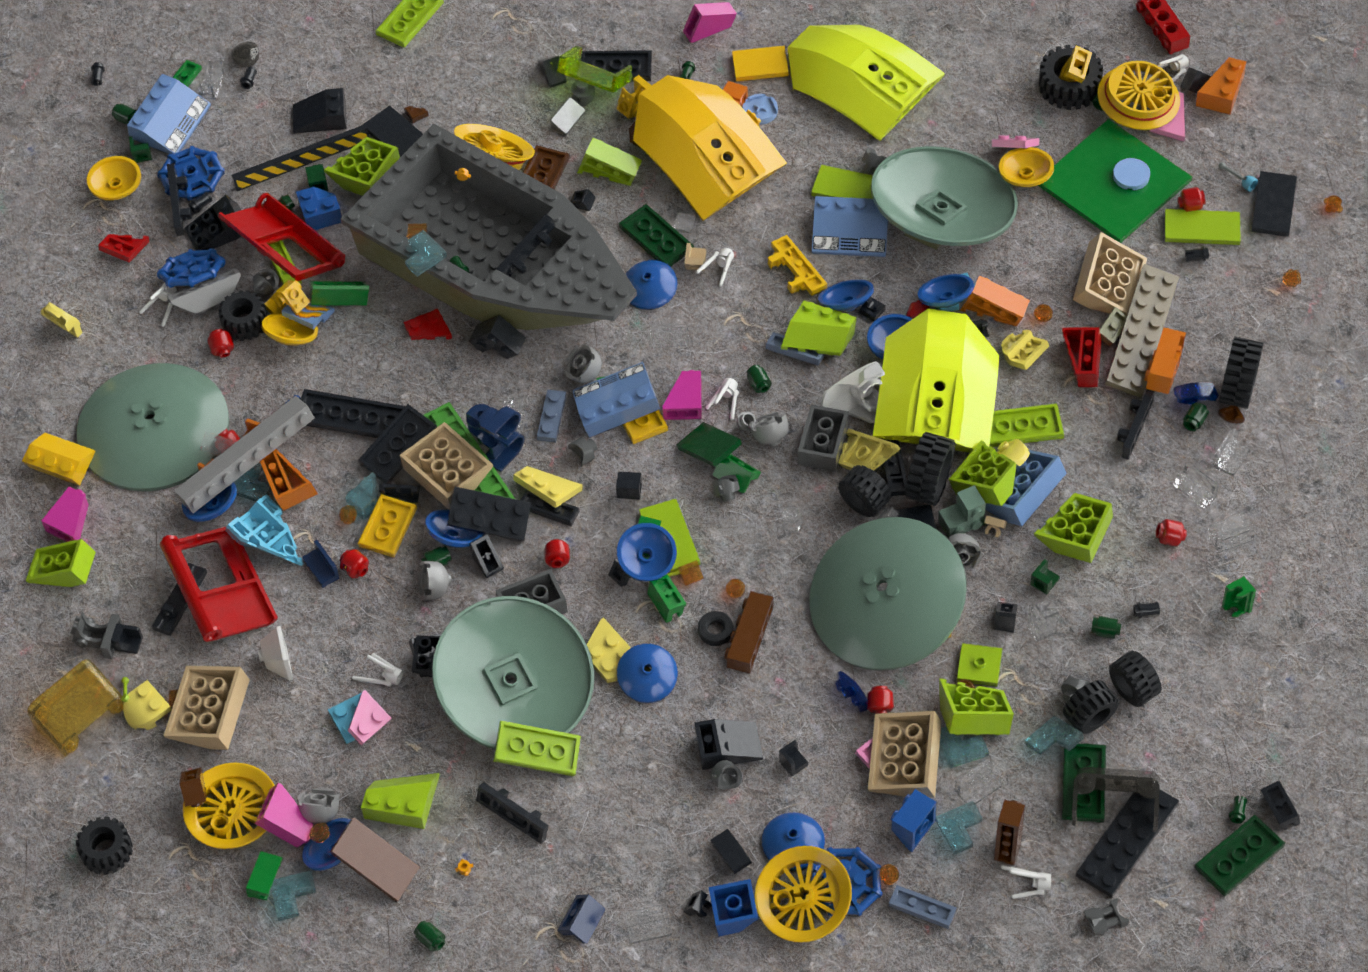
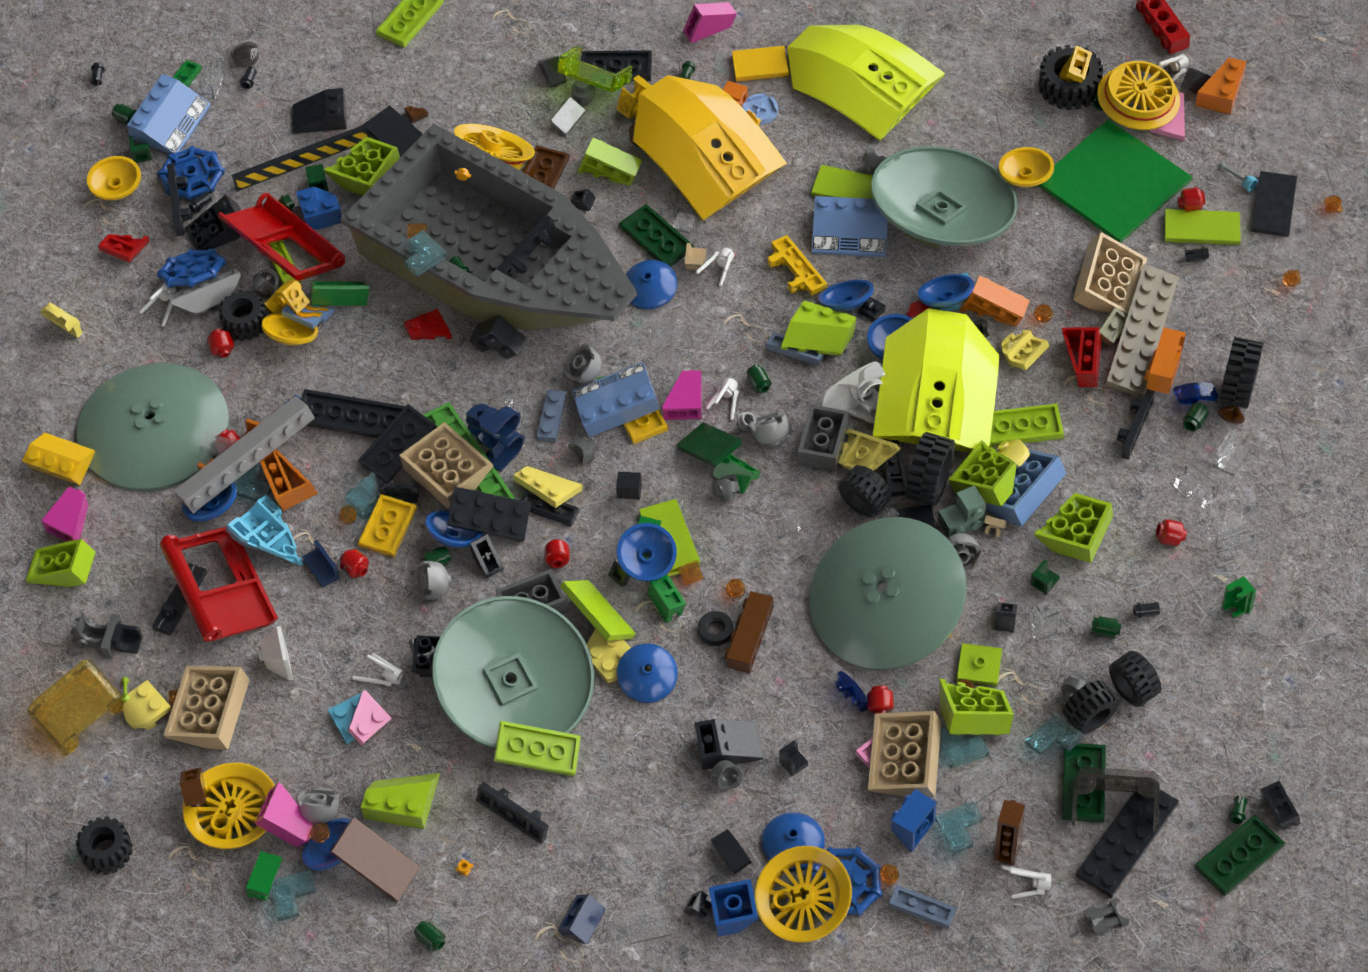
bright pink wing [992,135,1039,148] -> none
light blue tile [1113,158,1150,190] -> none
none -> lime tile [560,580,636,641]

